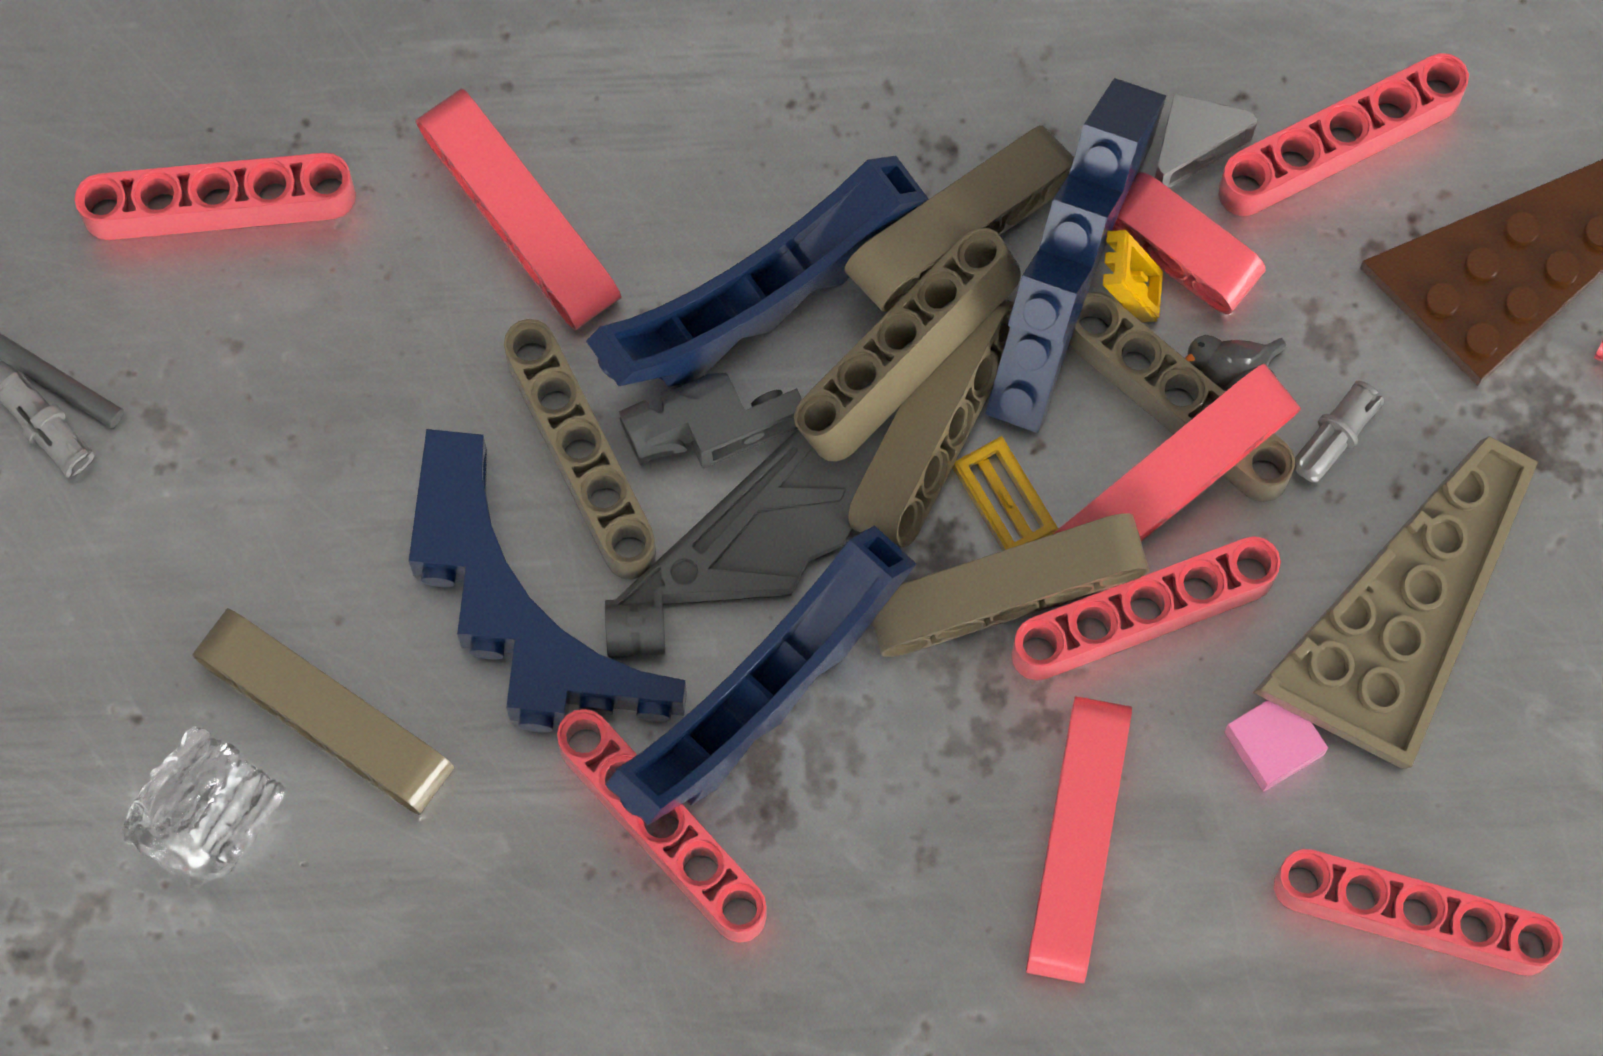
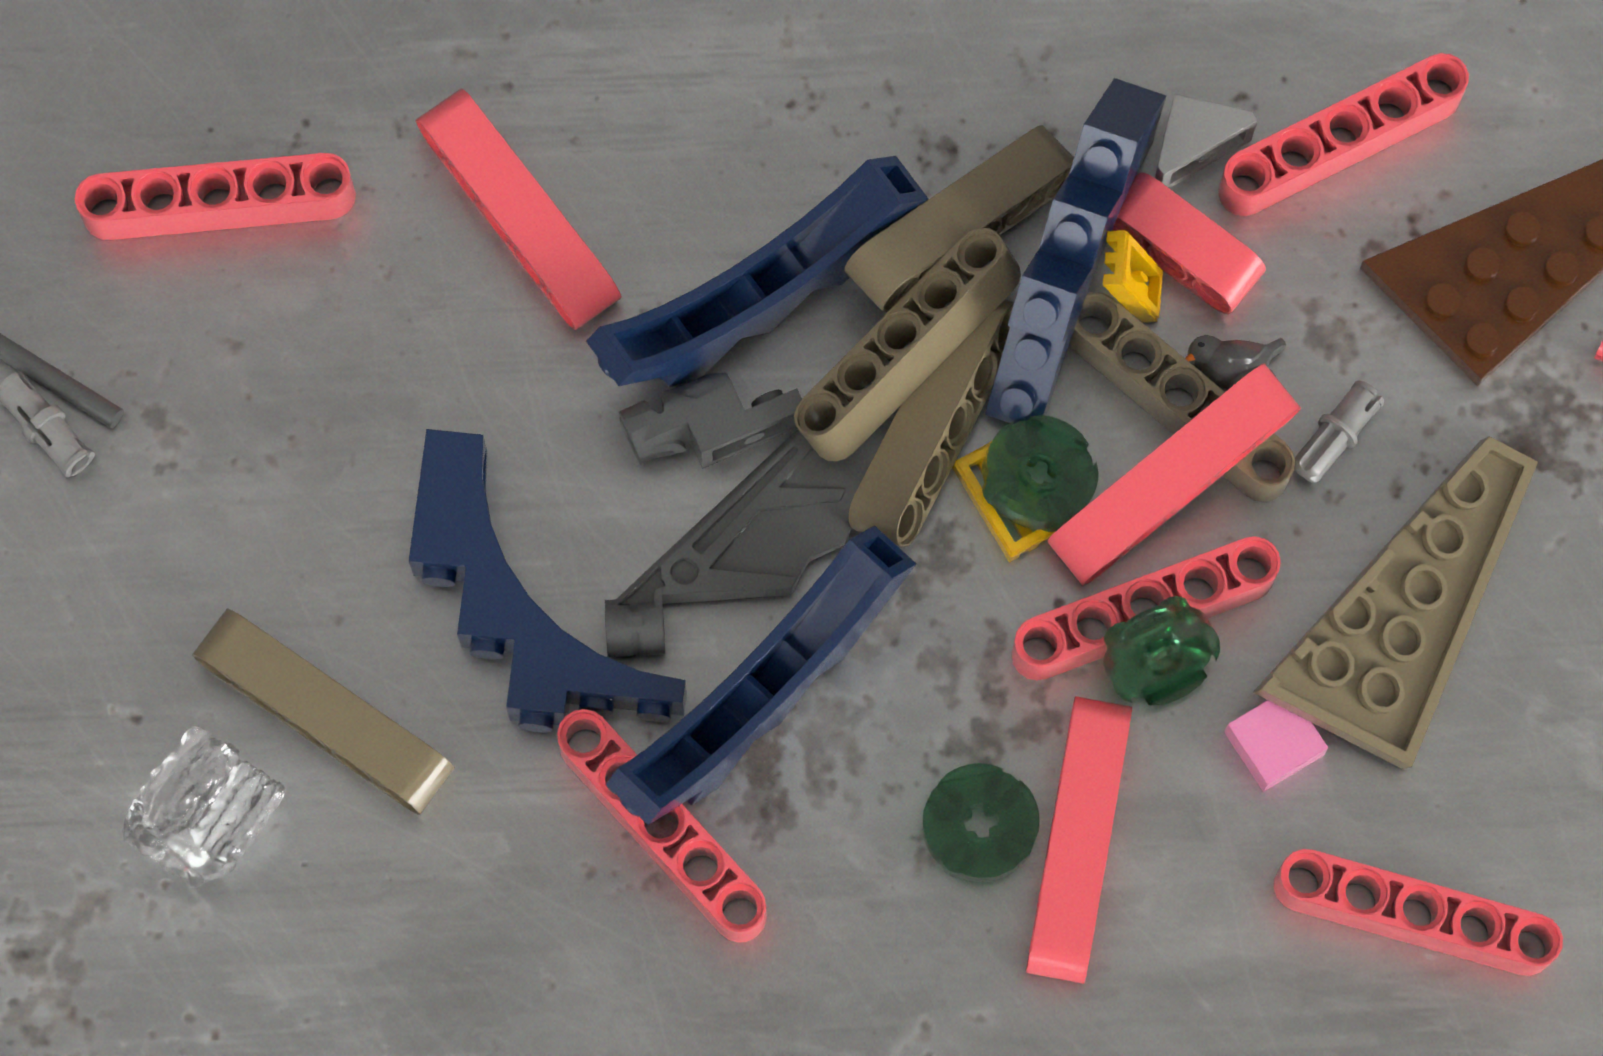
dark tan beam [504,319,656,580] -> none
dark tan beam [872,513,1149,657] -> none
none -> clear green plate [922,763,1040,882]
none -> clear green plate [982,415,1099,532]
none -> clear green plate [1103,596,1220,706]

